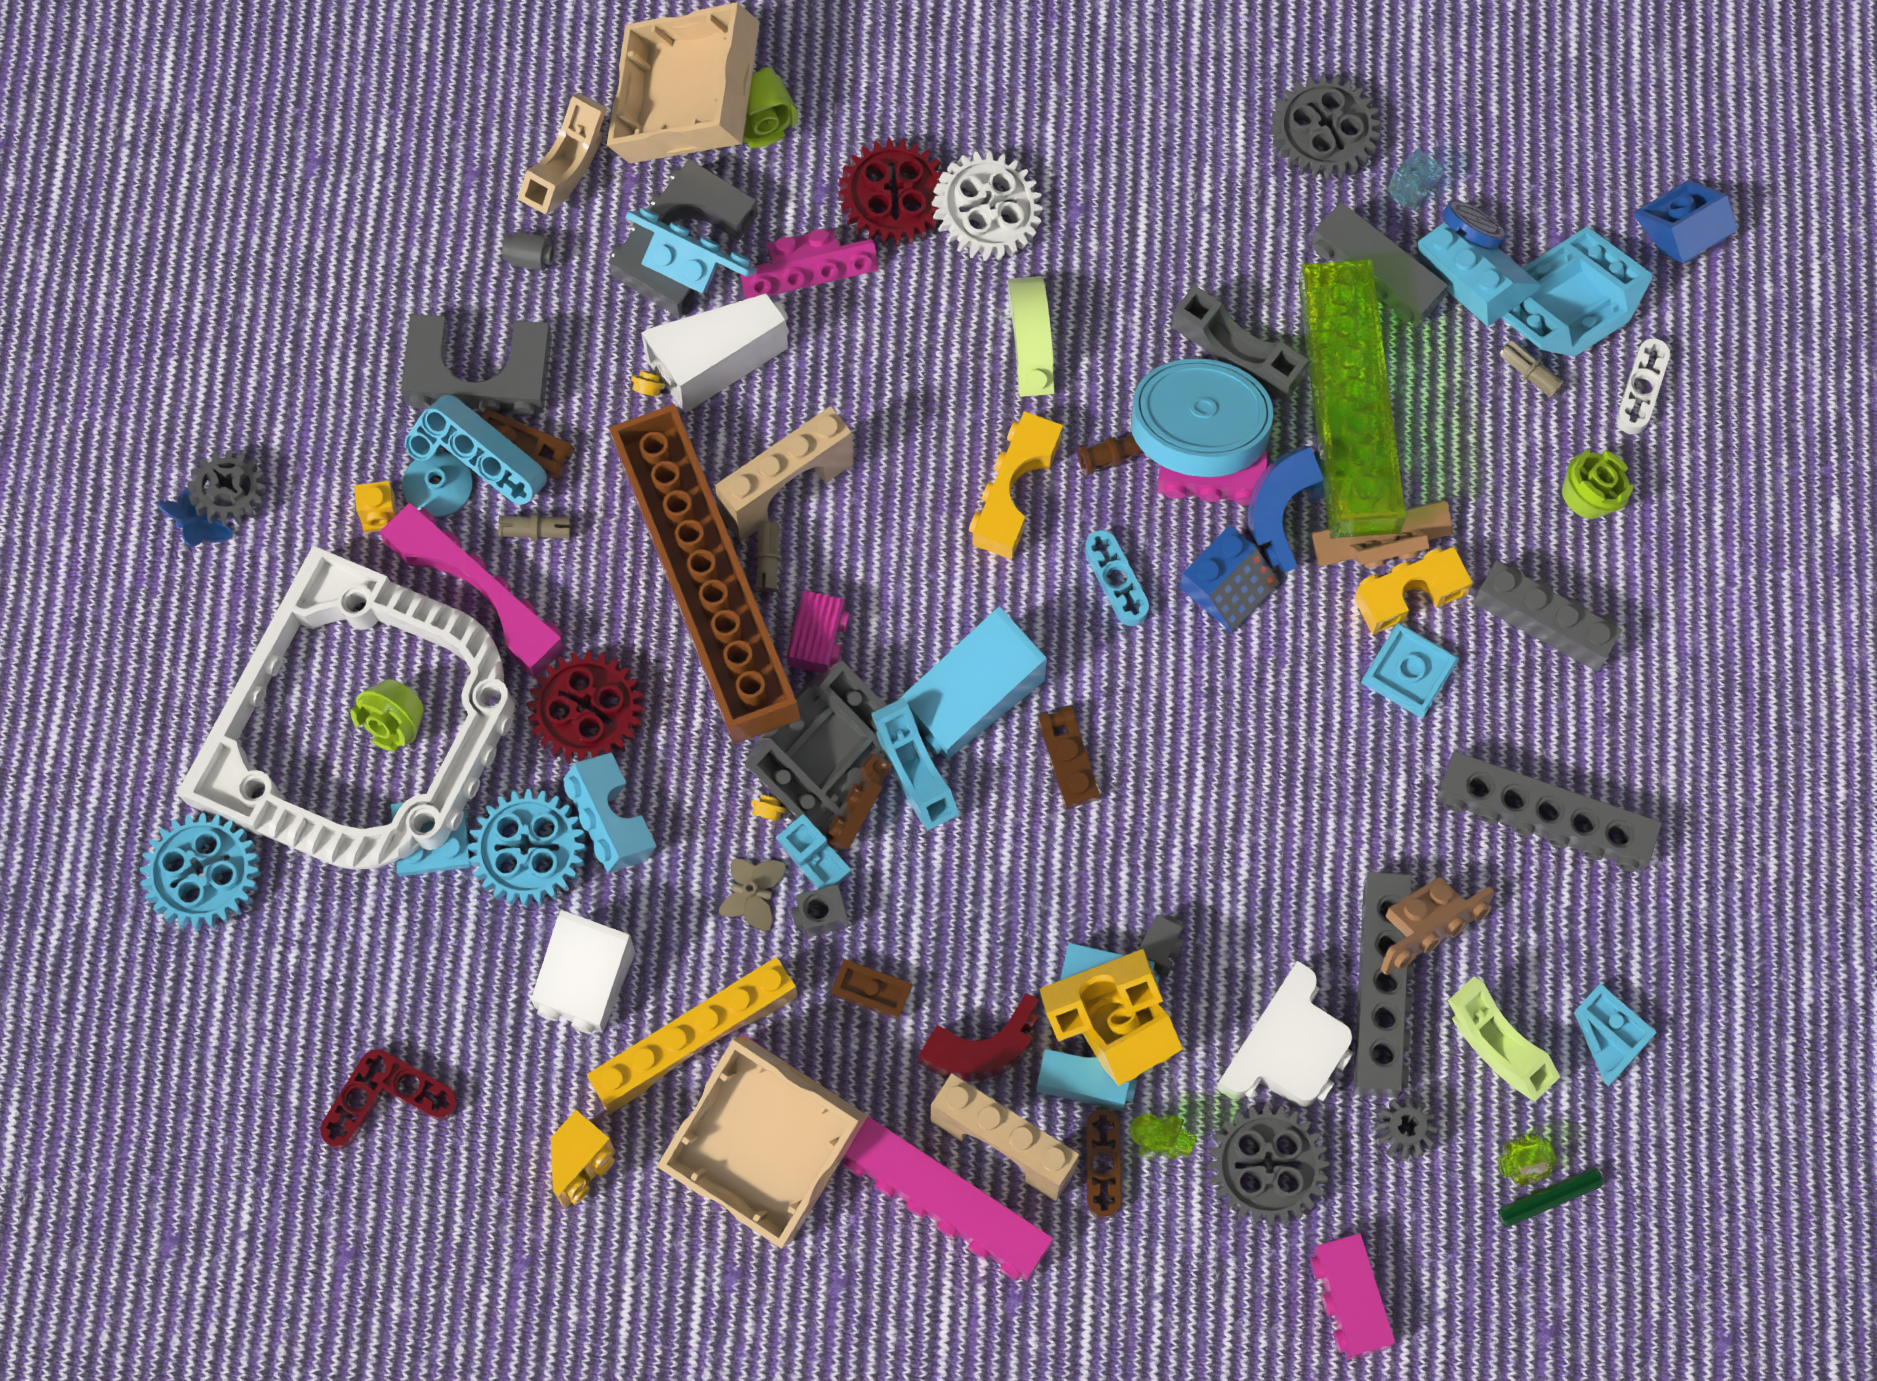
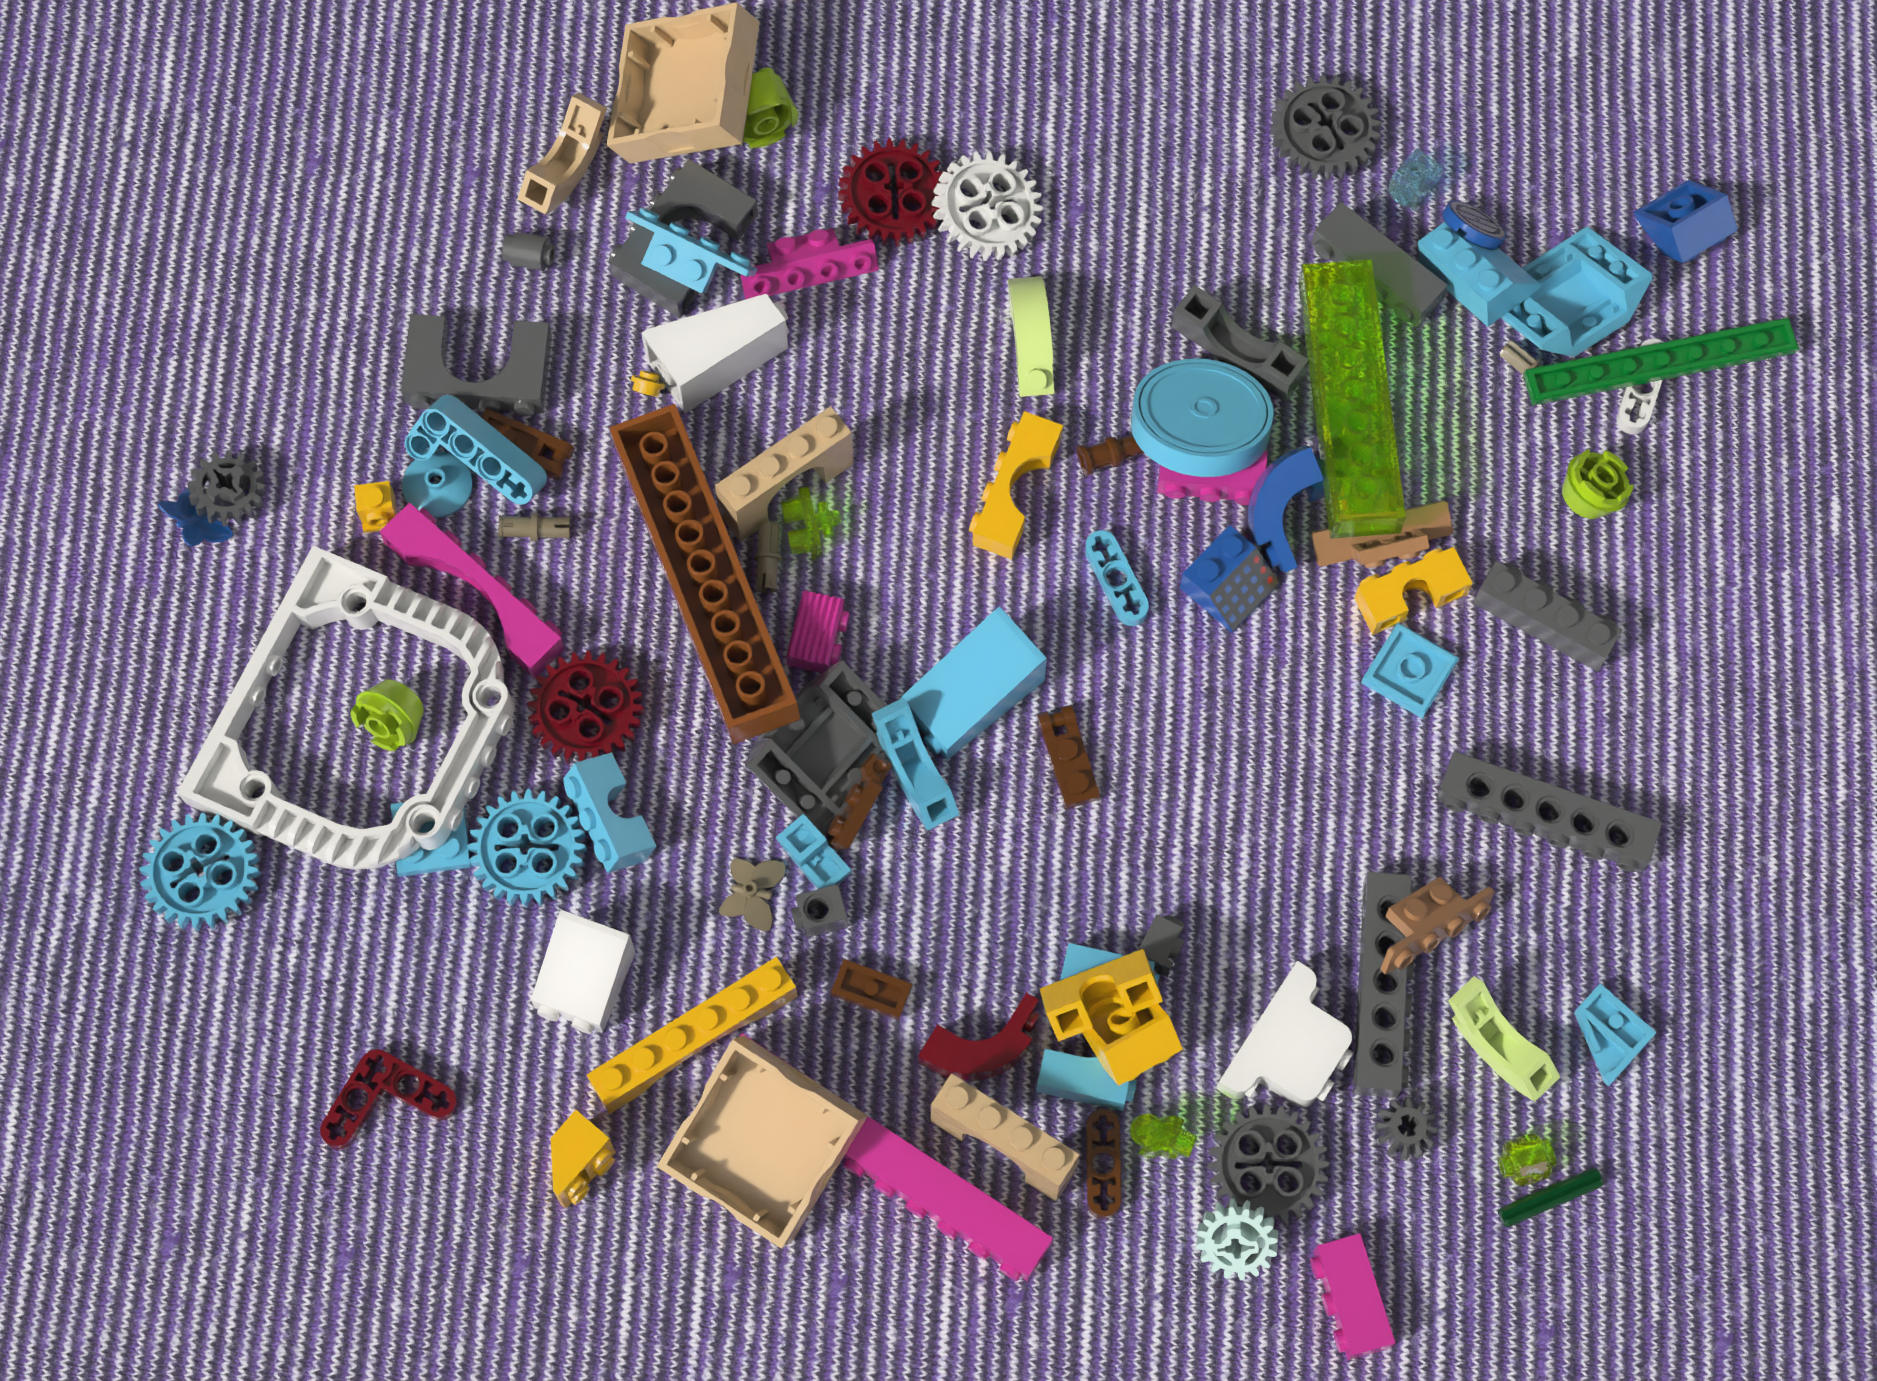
yellow plate [750,794,787,822] -> none
none -> clear neon green hips [781,487,841,559]
none -> light aqua gear [1196,1199,1279,1280]
none -> green tile [1523,317,1799,406]

